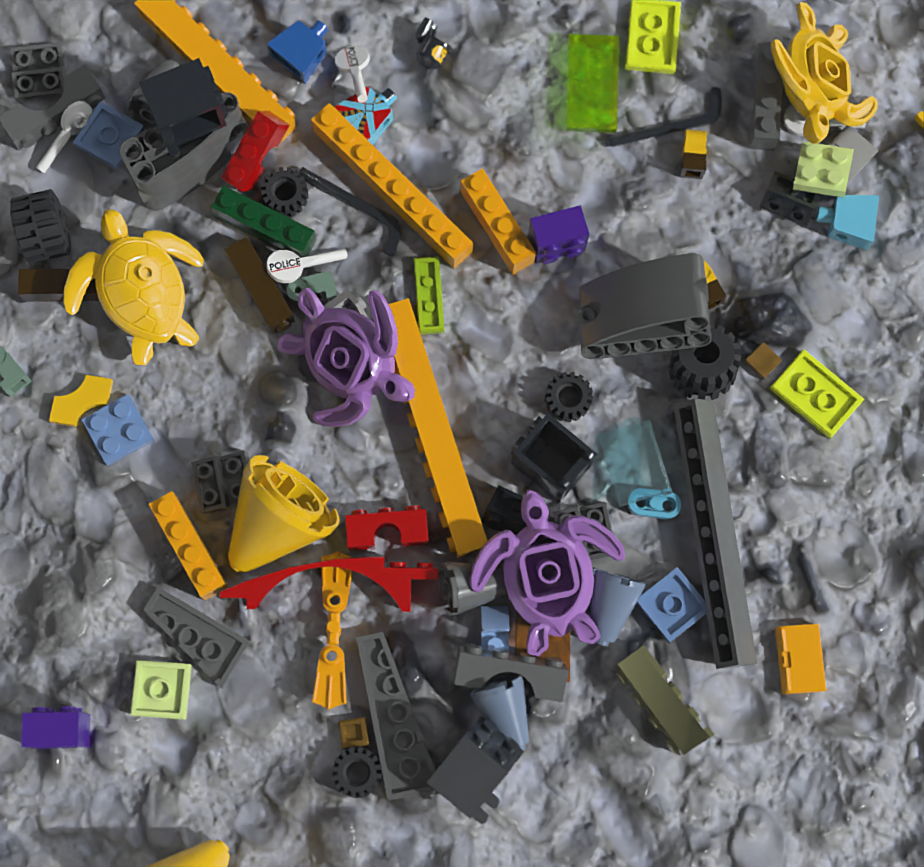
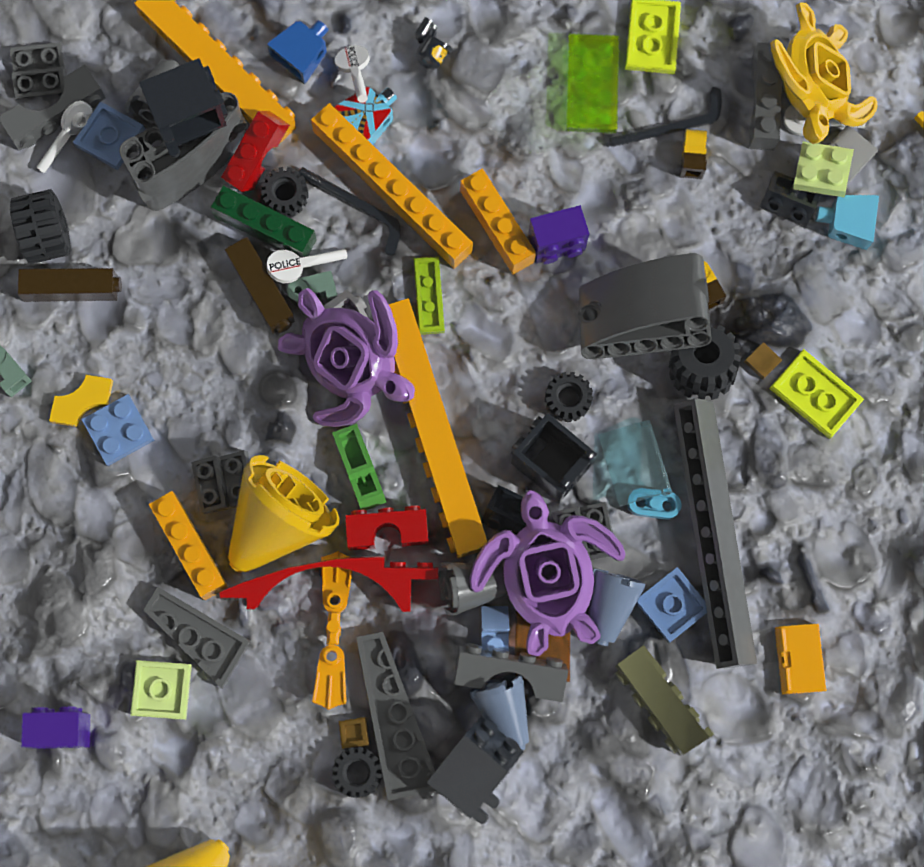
yellow animal [63,209,204,366] -> none
none -> bright green slope [332,424,387,510]

